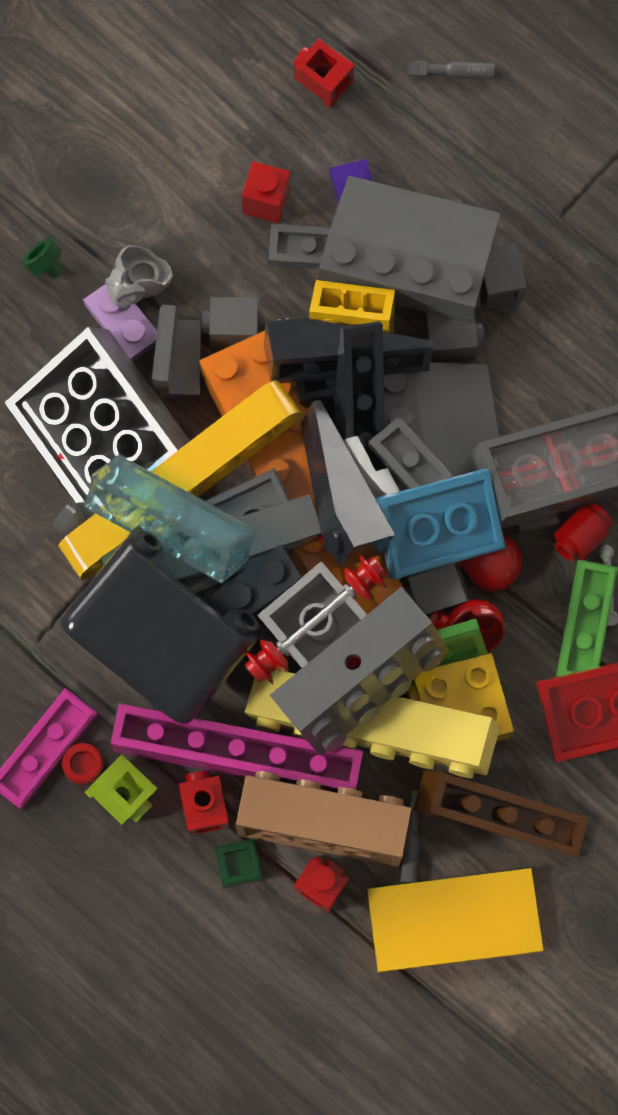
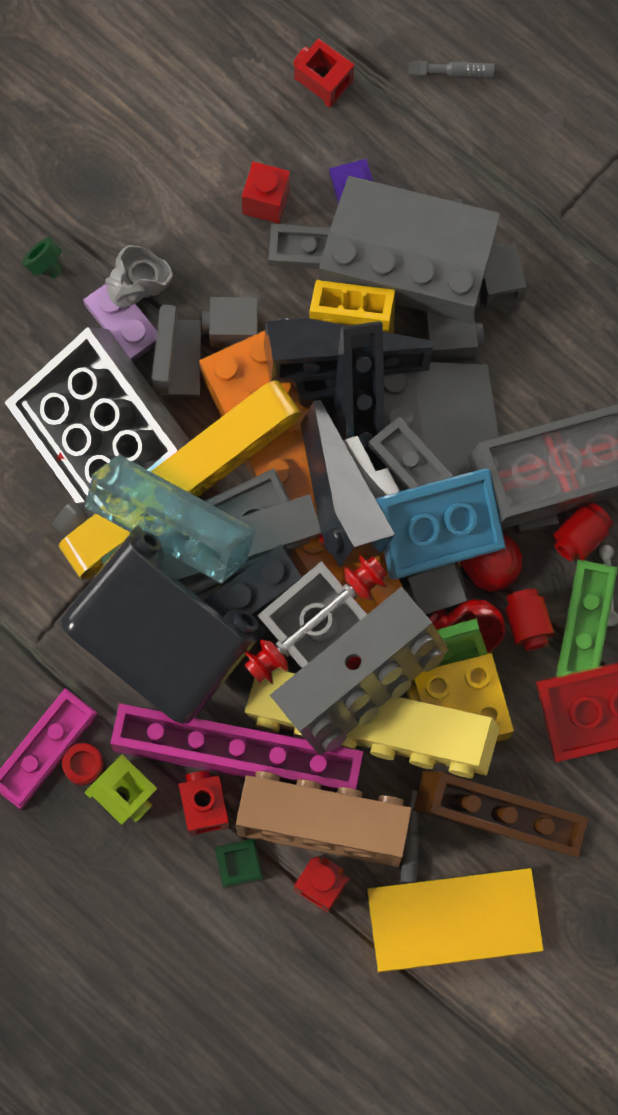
none -> red brick [505,588,554,651]

